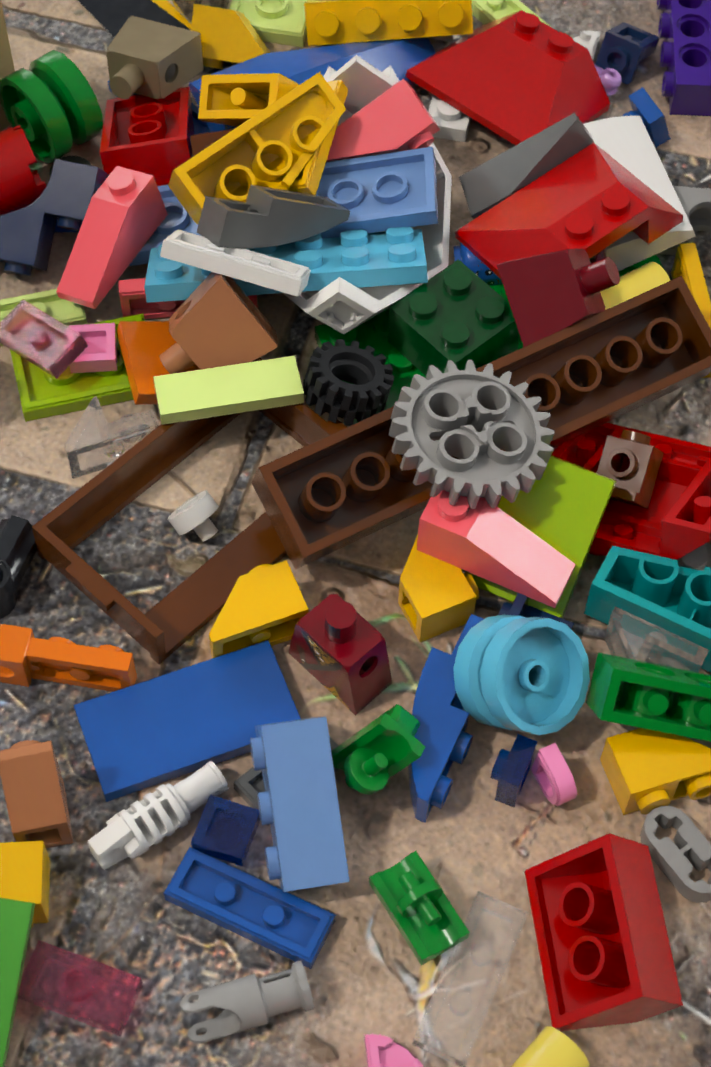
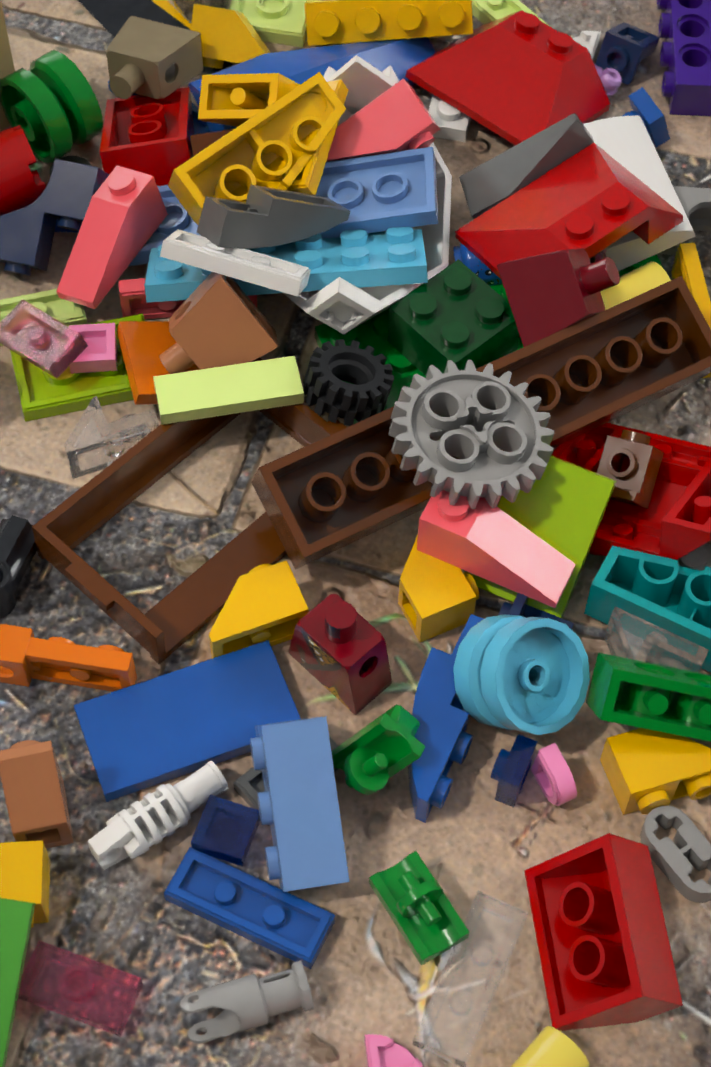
white tile [168,490,219,542] -> none

